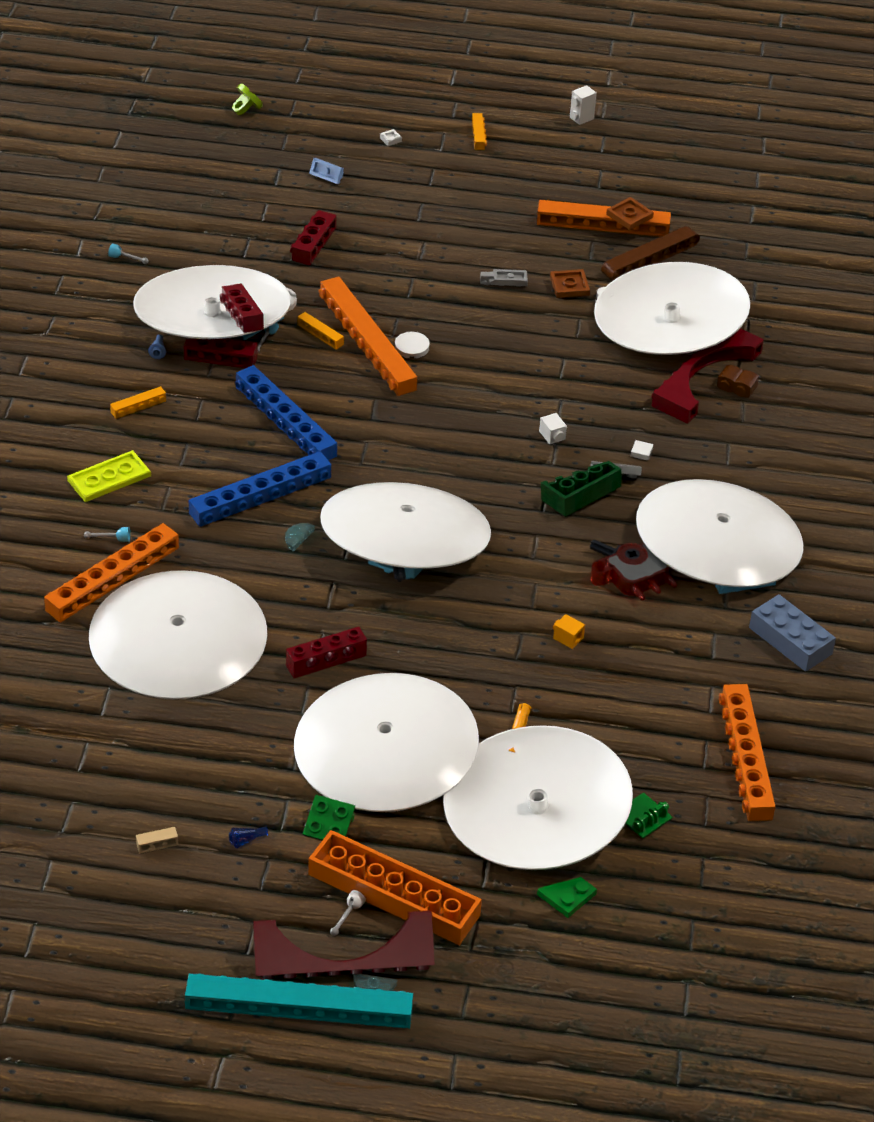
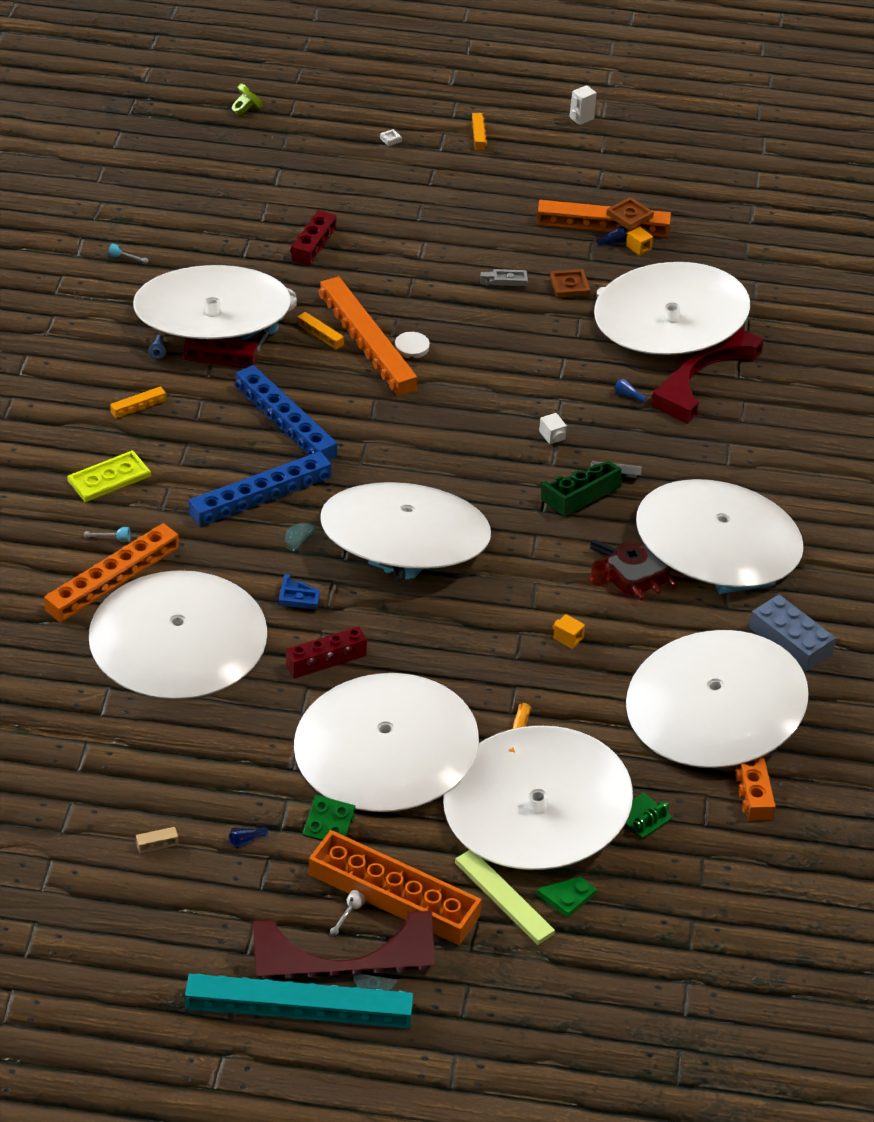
dark red brick [220,283,264,333] -> none
light blue plate [309,158,344,184] -> none
reddish brown beam [601,226,700,281] -> none
white tile [631,440,653,460] -> none
reddish brown brick [717,365,759,398] -> none
none -> blue wing [279,574,320,610]
none -> yellowish green tile [455,850,555,945]
none -> clear blue cone [596,226,627,246]
none -> blue cone [614,378,647,403]
none -> light orange brick [626,227,653,256]
none -> white dish [626,630,808,768]

